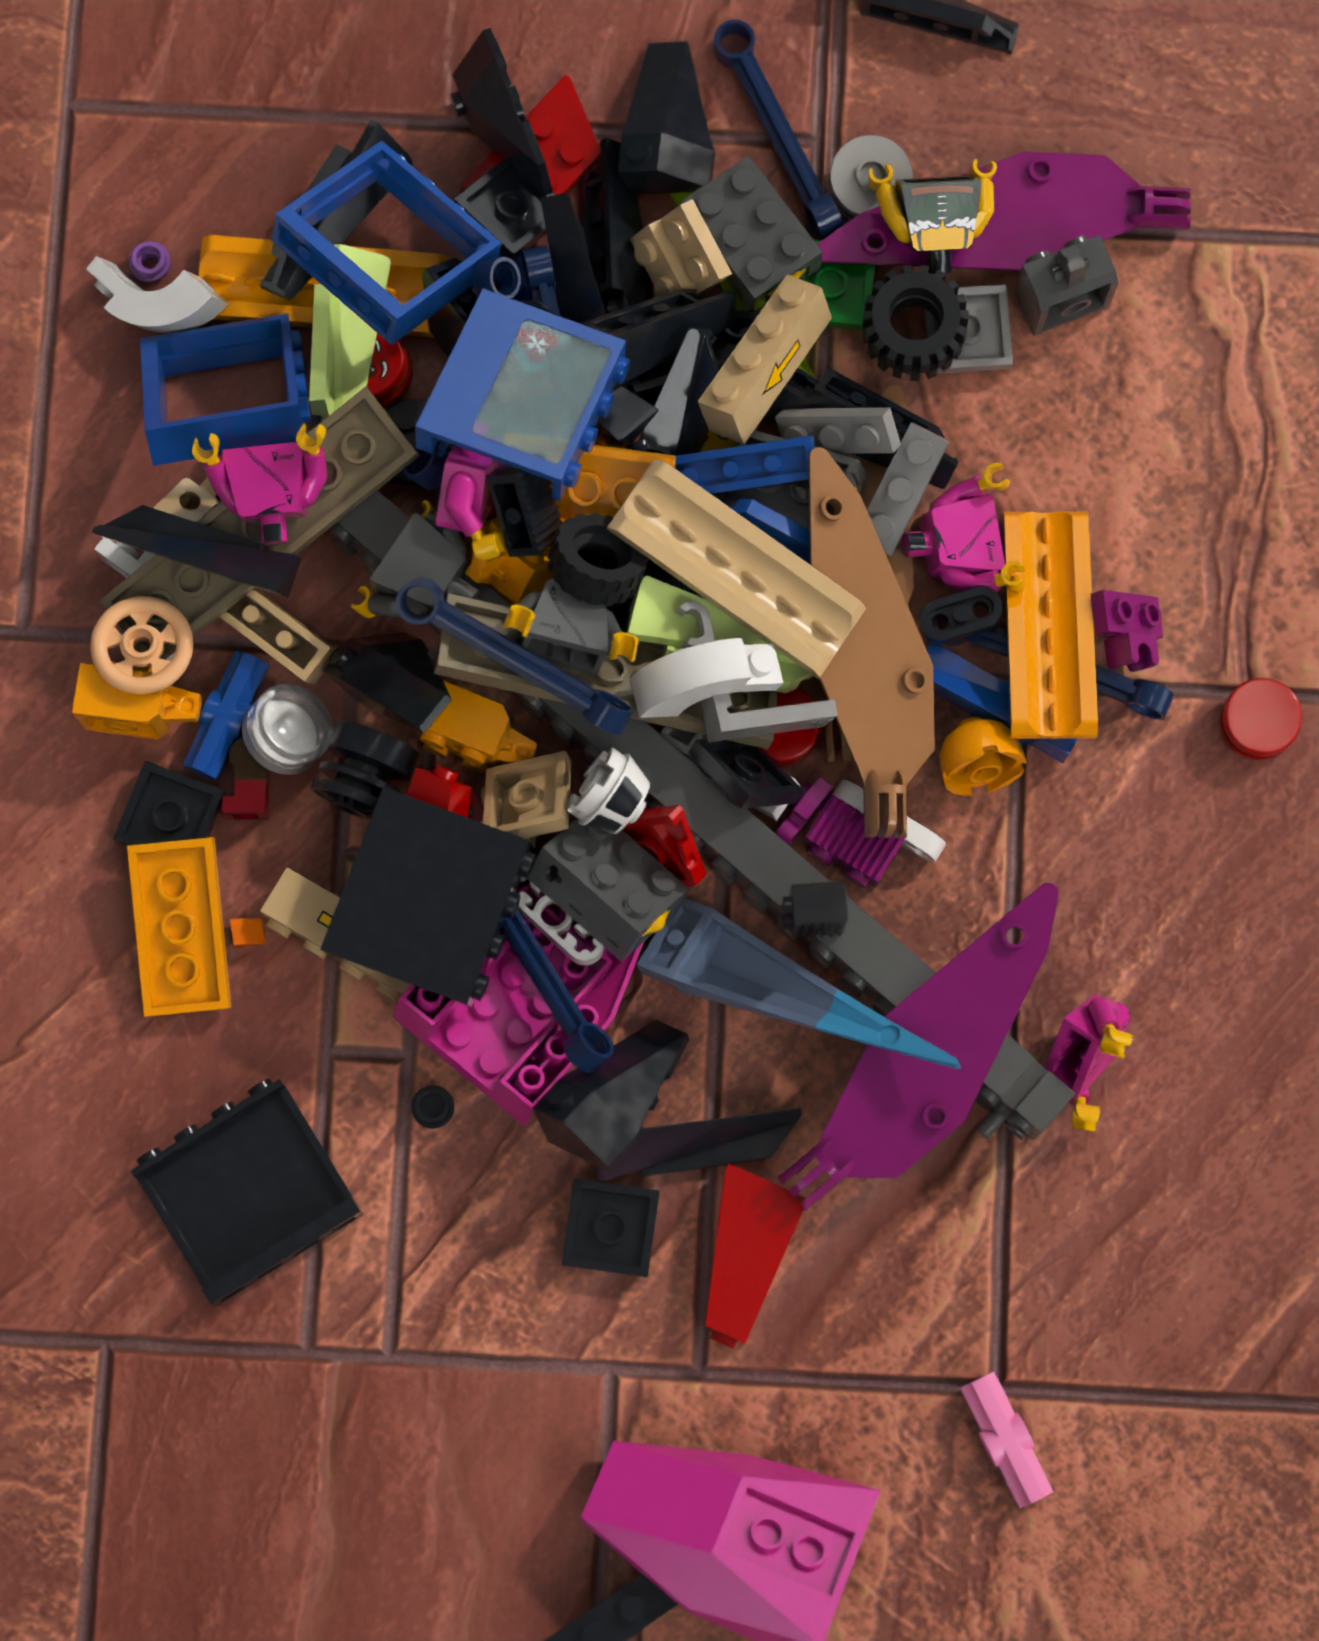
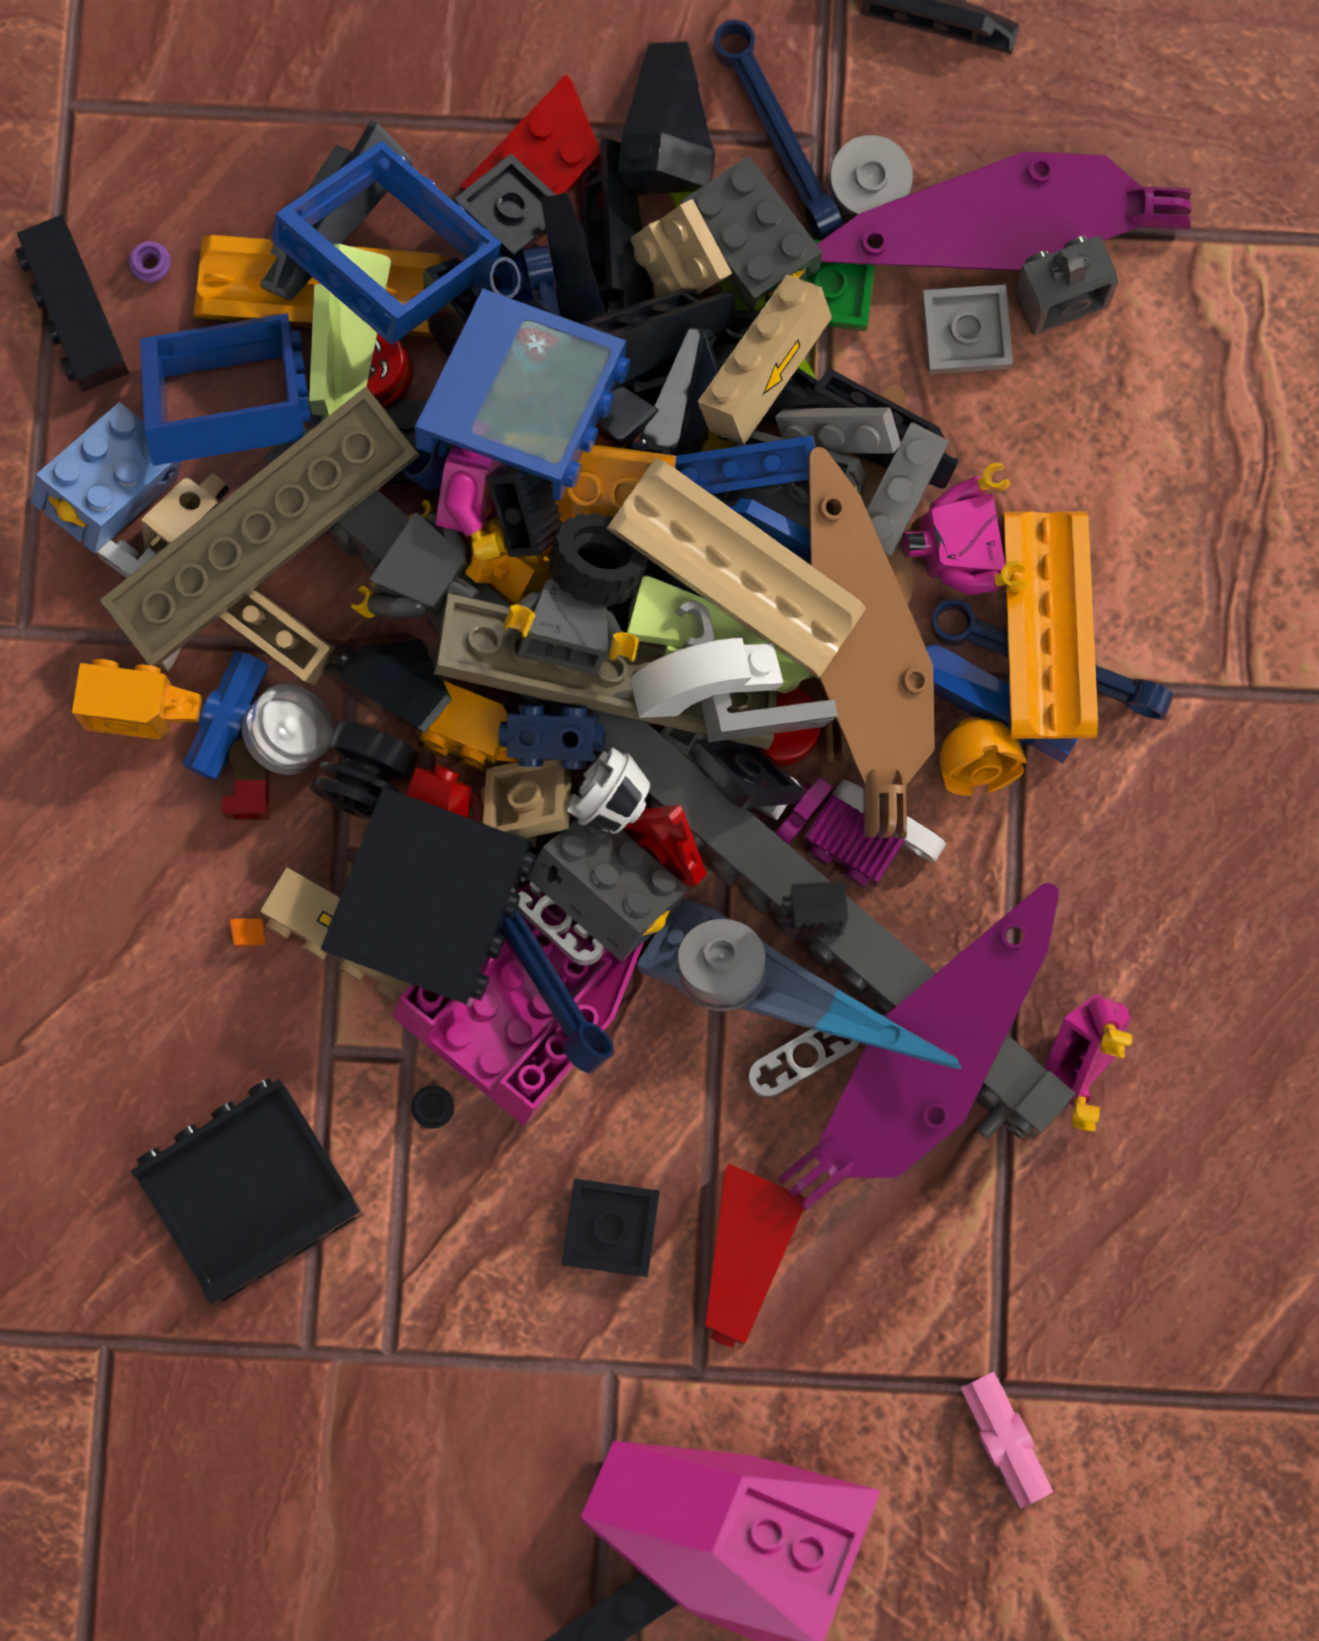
white arch [86,256,229,334] -> none
light nougat plate [90,596,194,695] -> none
black wedge [92,505,302,598] -> none
black plate [113,761,226,846] -> none
light orange plate [127,837,232,1017] -> none
dark pink torso [192,423,327,545] -> none
dark blue piece [396,578,634,735] -> none
black wedge [450,28,553,195] -> none
black wedge [532,1020,690,1172] -> none
black wedge [597,1108,802,1182] -> none
black tyre [862,265,969,381] -> none
torso [868,159,997,274] -> none
black plate [919,587,1002,644] -> none
magenta plate [1090,590,1163,672] -> none
head [1219,678,1302,761] -> none
none -> black brick [14,214,129,392]
none -> medium blue piece [30,402,181,554]
none -> dark blue brick [499,704,606,769]
none -> light grey piece [678,919,766,1011]
none -> white beam [749,1029,860,1098]

